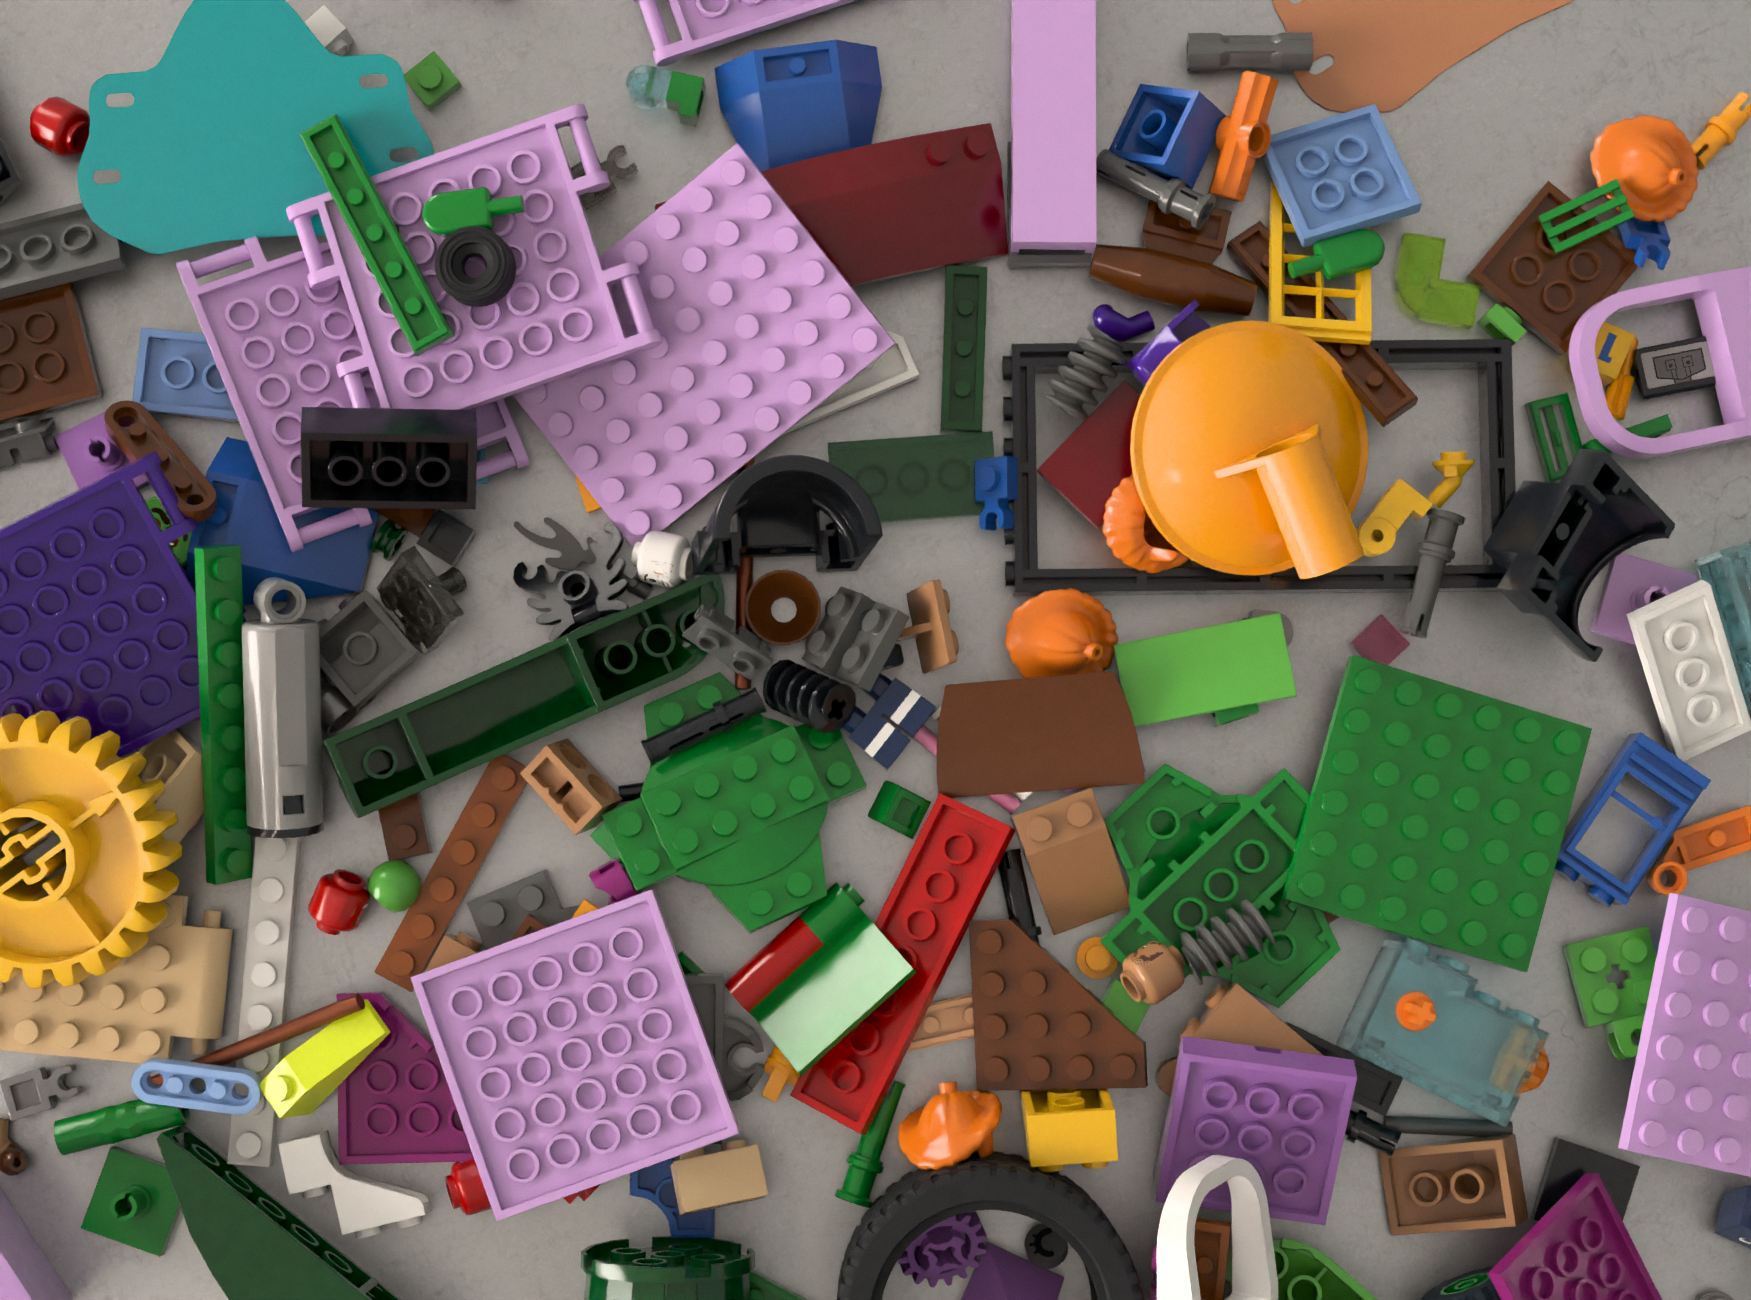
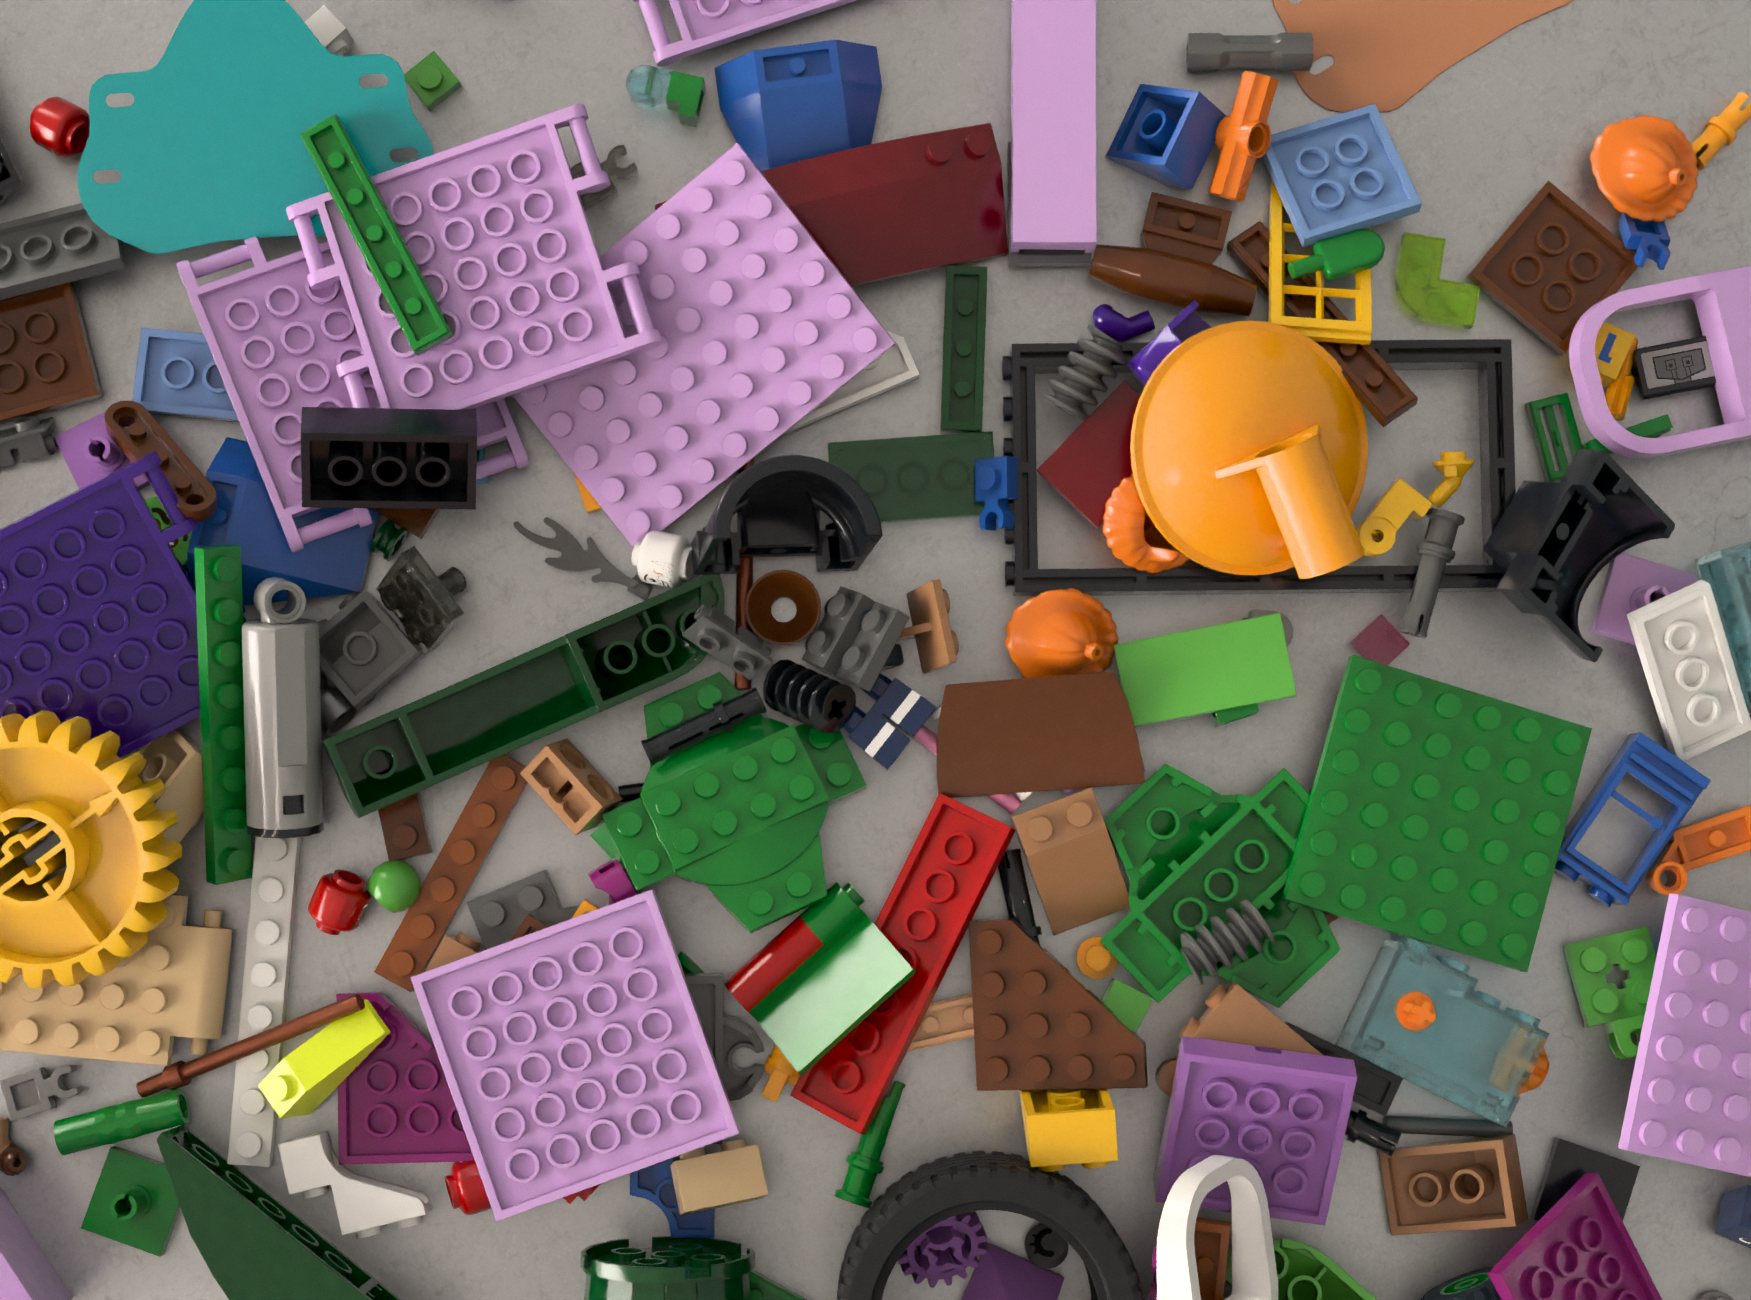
light blue plate [131,1058,263,1115] -> none
black plate [416,509,476,567] -> none
green piece [422,187,525,236] -> none
black tyre [435,226,516,307] -> none
black animal [513,523,629,641] -> none
green slope [868,780,931,839] -> none
orange piece [898,1081,1002,1170] -> none
dark grey pin [1096,149,1216,230] -> none
medium nougat head [1120,941,1186,1005] -> none
bright green plate [1477,303,1527,346] -> none
green tile [1538,179,1635,255] -> none

